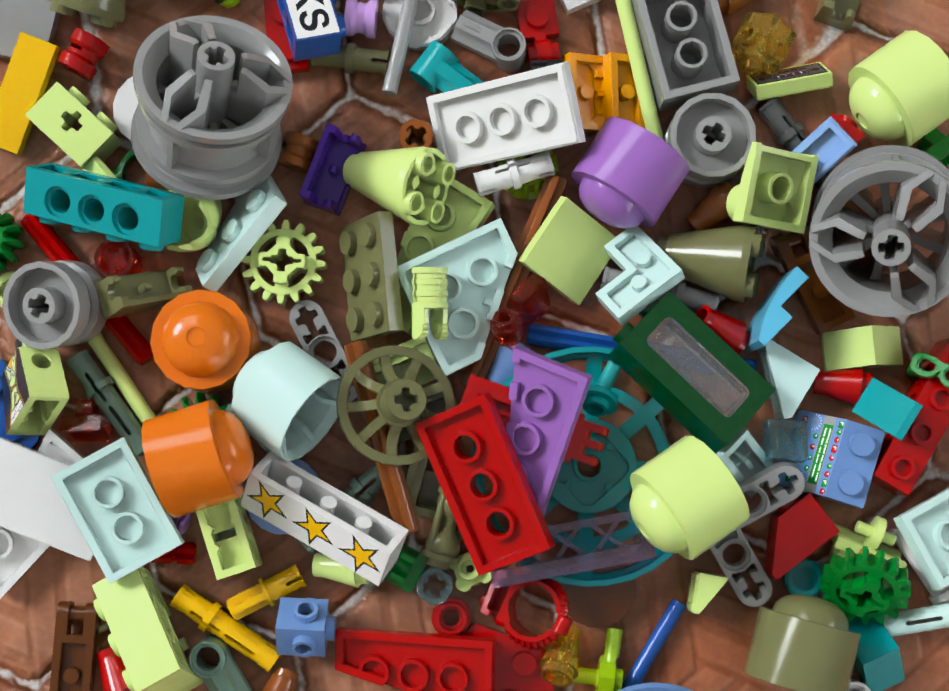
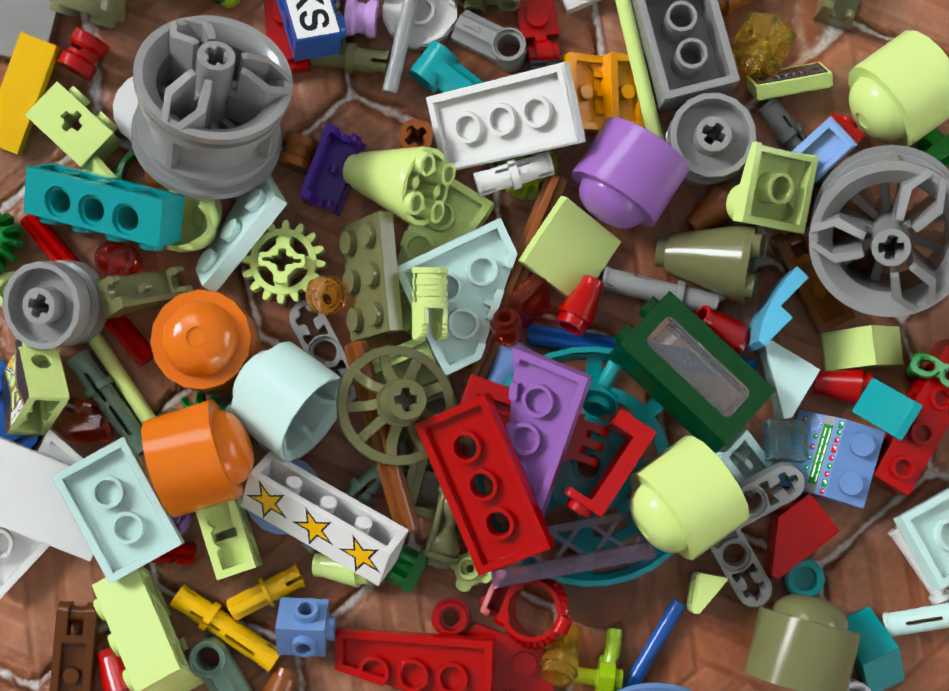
clear light blue bush [417,566,453,604] -> none
light aqua plate [595,226,685,326] -> none
green gear [819,546,911,625] -> none
yellowish green hips [828,516,907,568] -> none
none -> clear orange tile [305,275,347,315]
none -> red cone [556,275,604,336]
none -> red panel [561,409,657,519]

